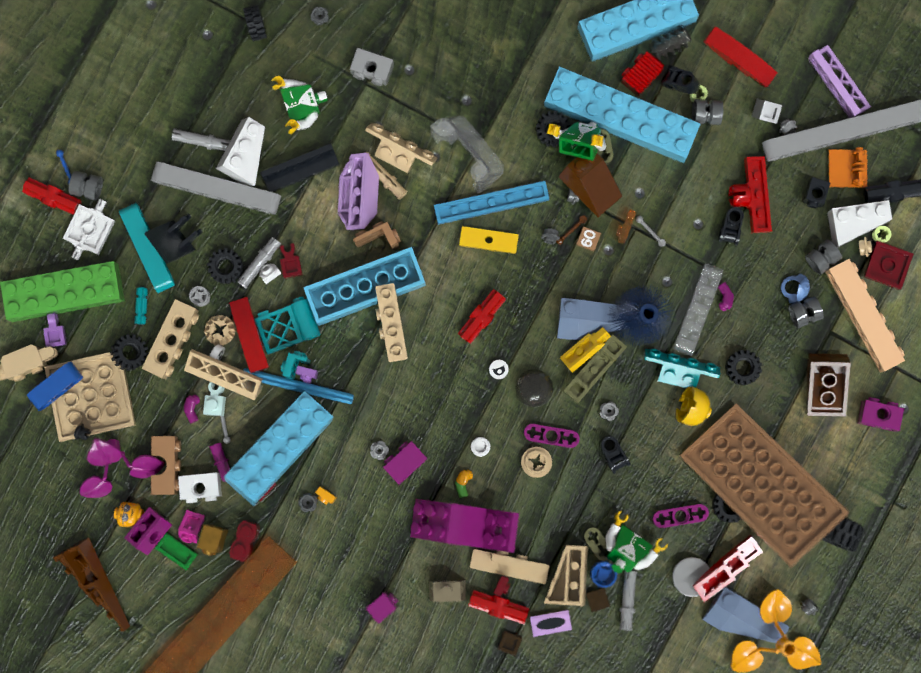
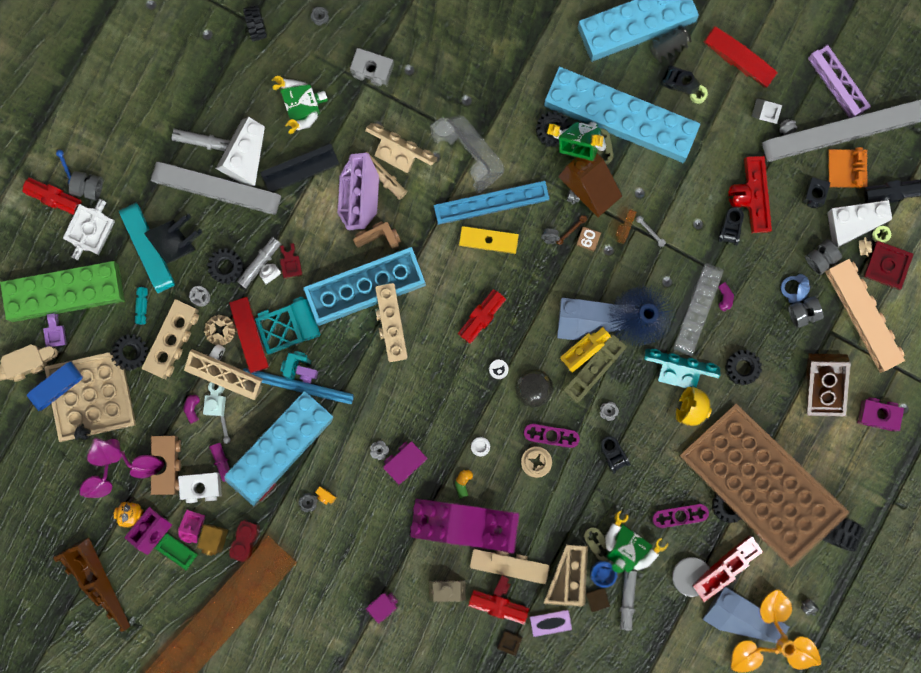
red brick [621,51,664,97] -> none
dark grey wheel [692,99,723,125] -> none

